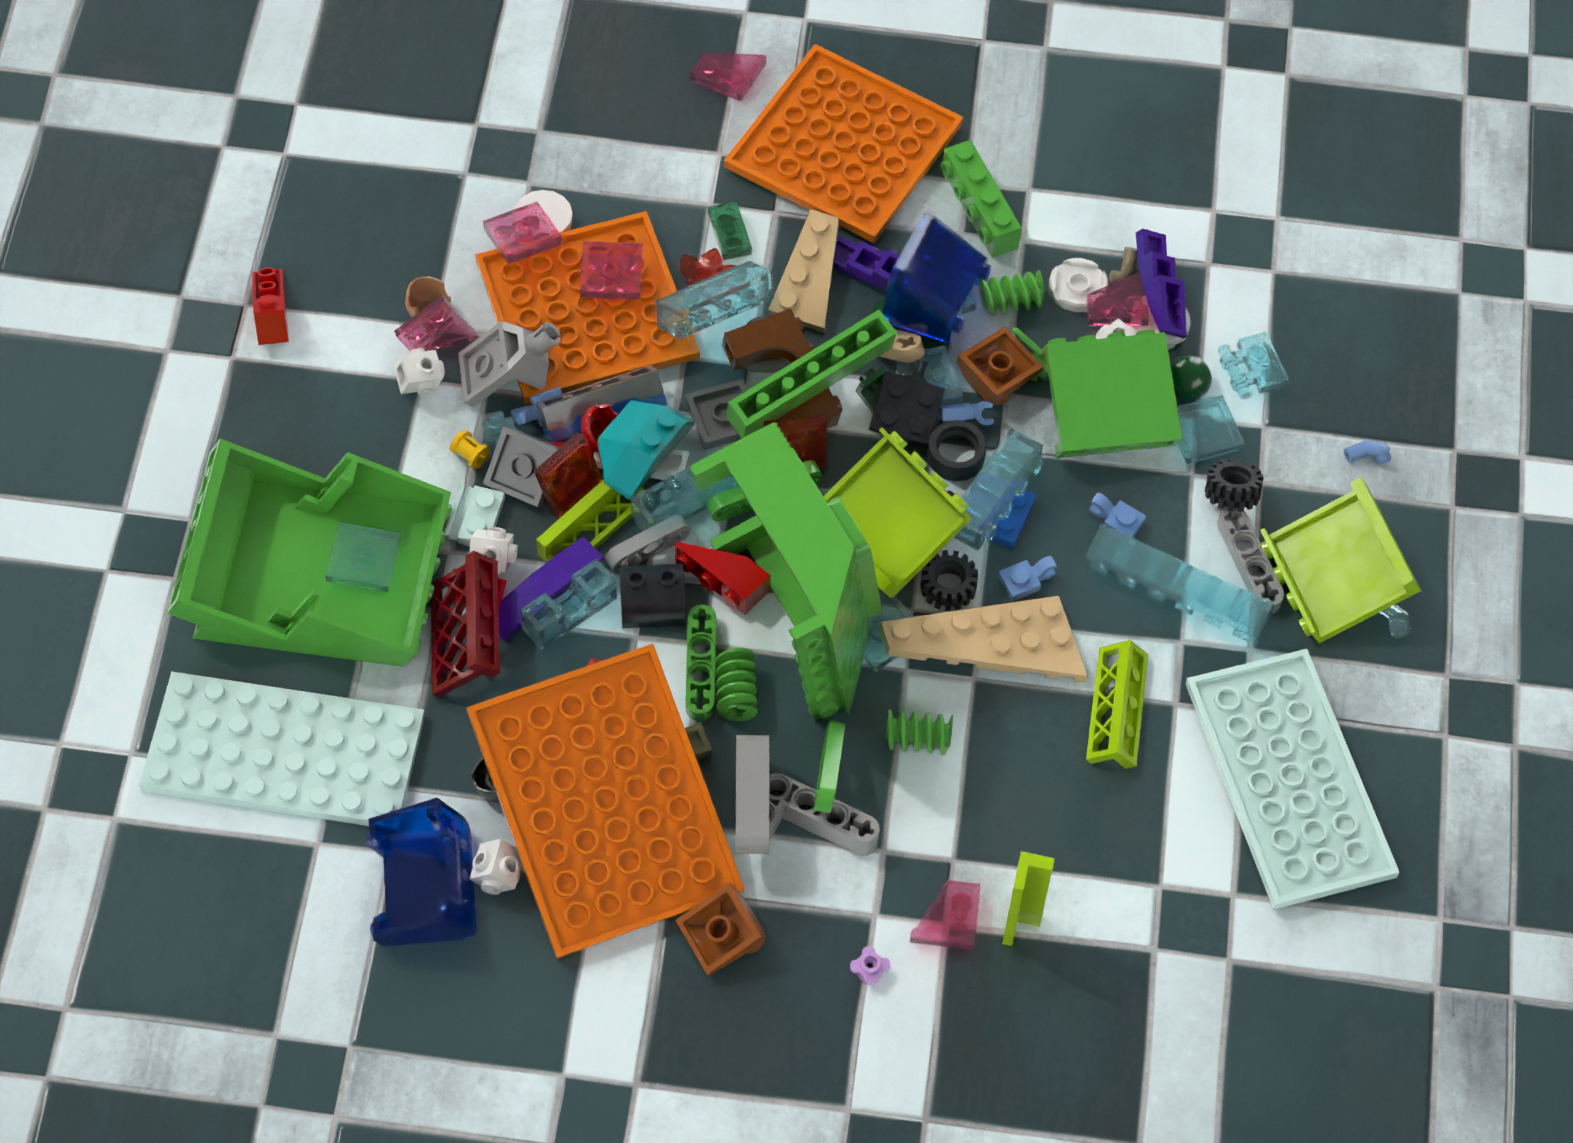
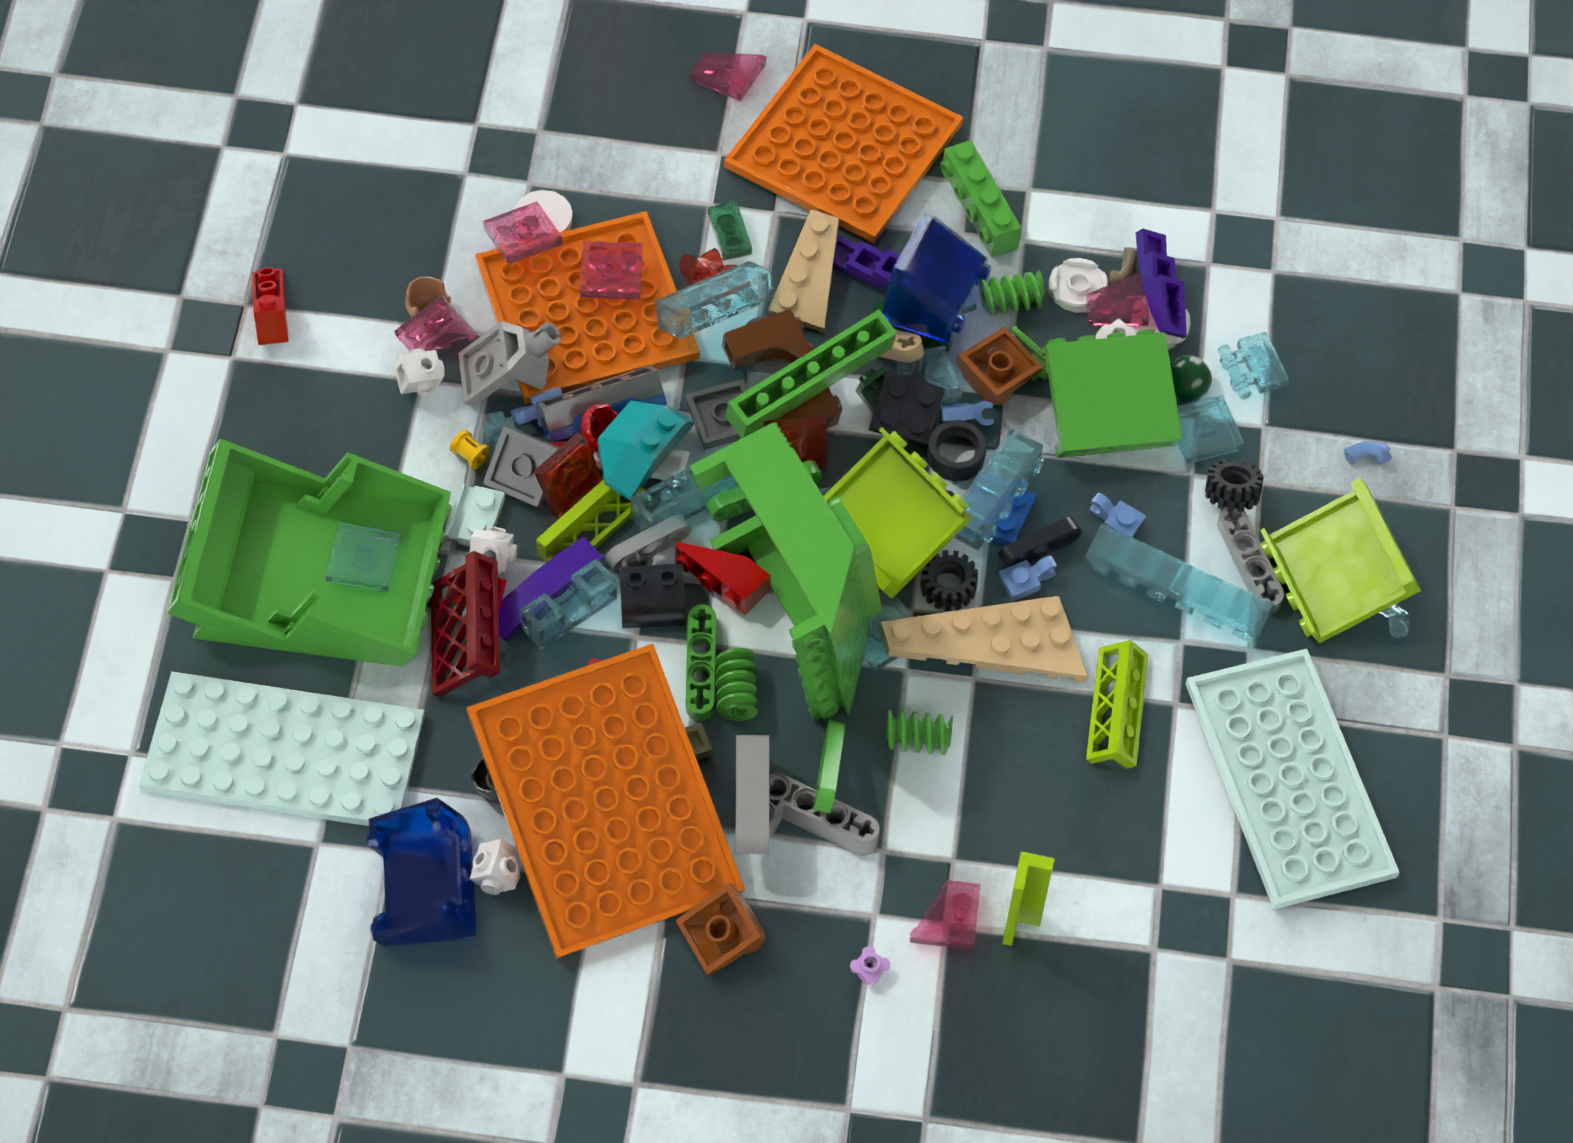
none -> black beam [996,517,1082,569]

